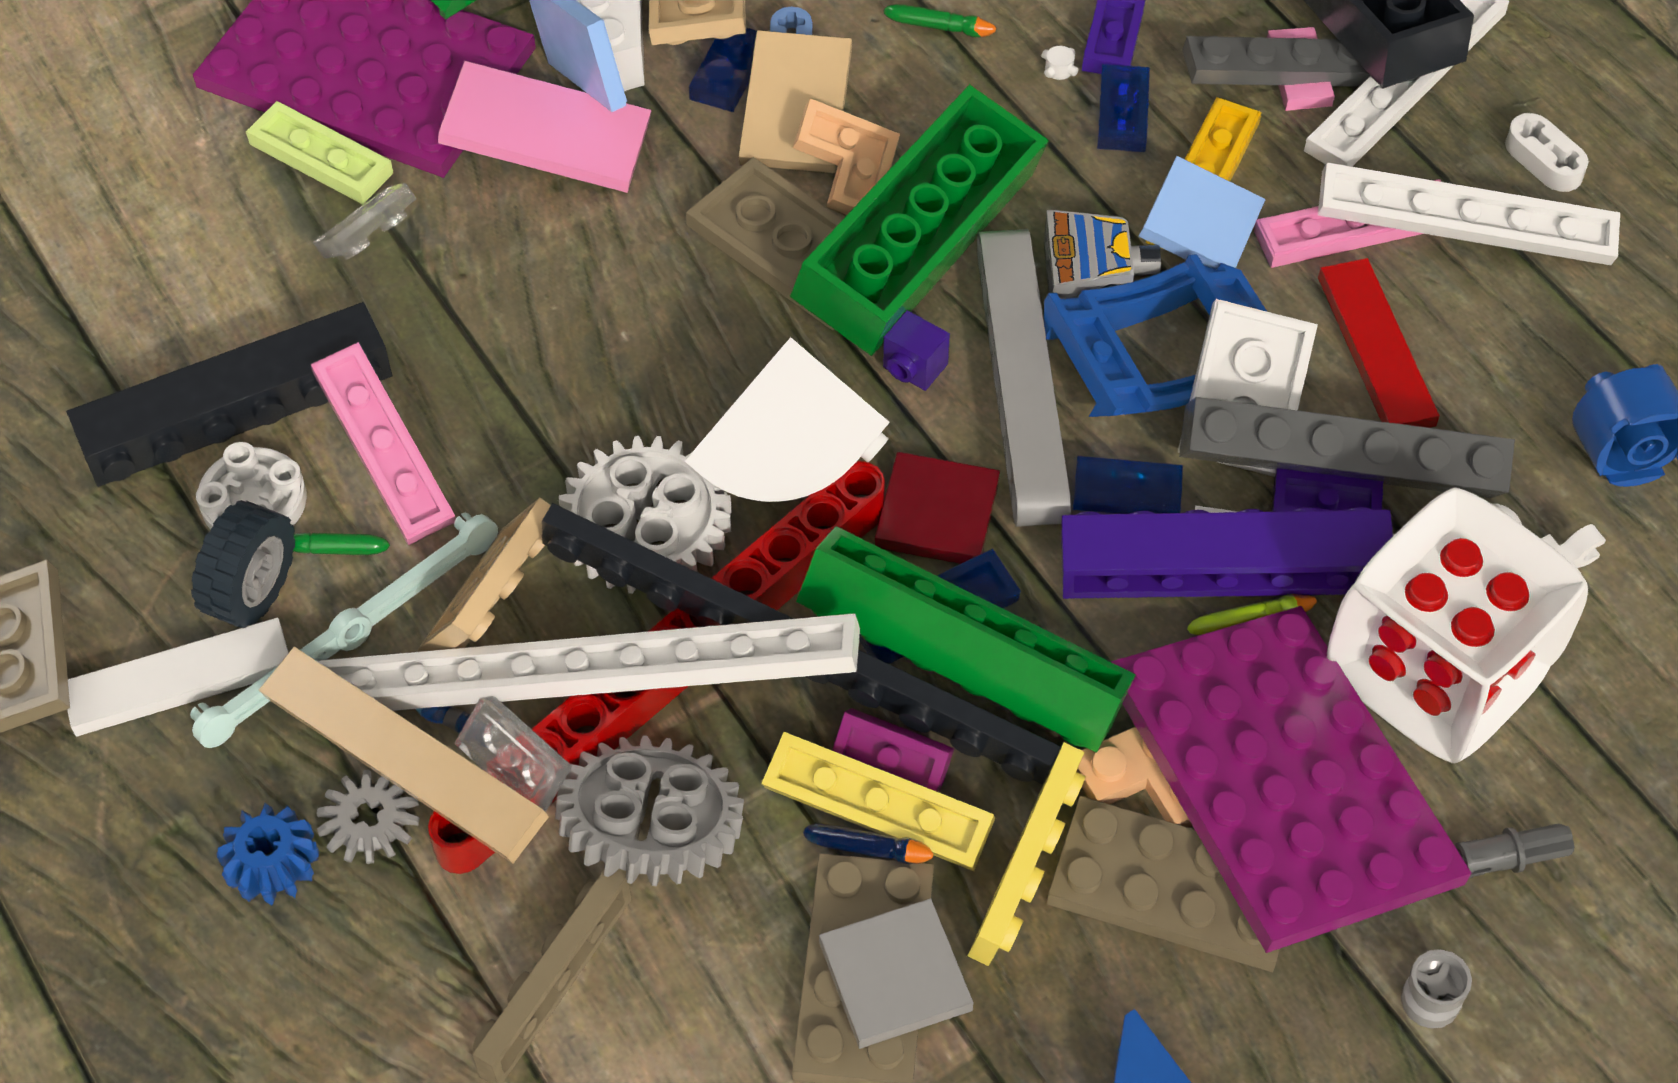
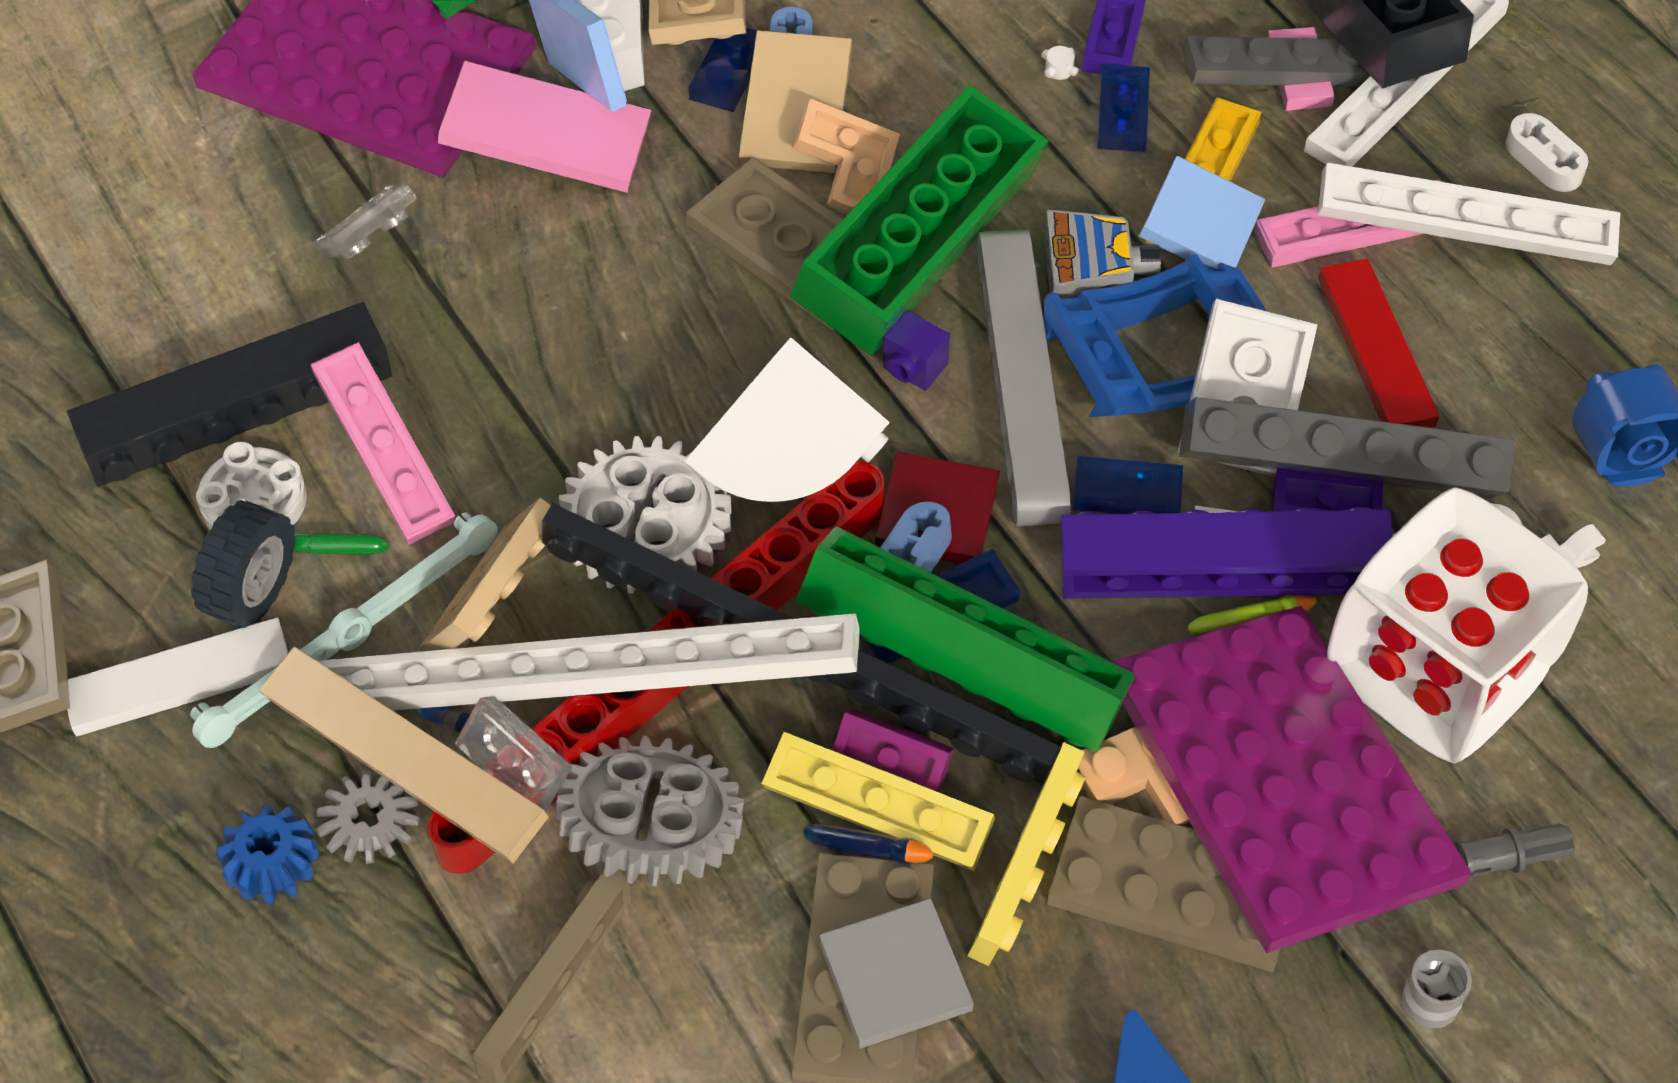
yellowish green plate [246,101,393,204] -> none
green piece [883,4,996,37] -> none
none -> medium blue beam [880,502,952,573]

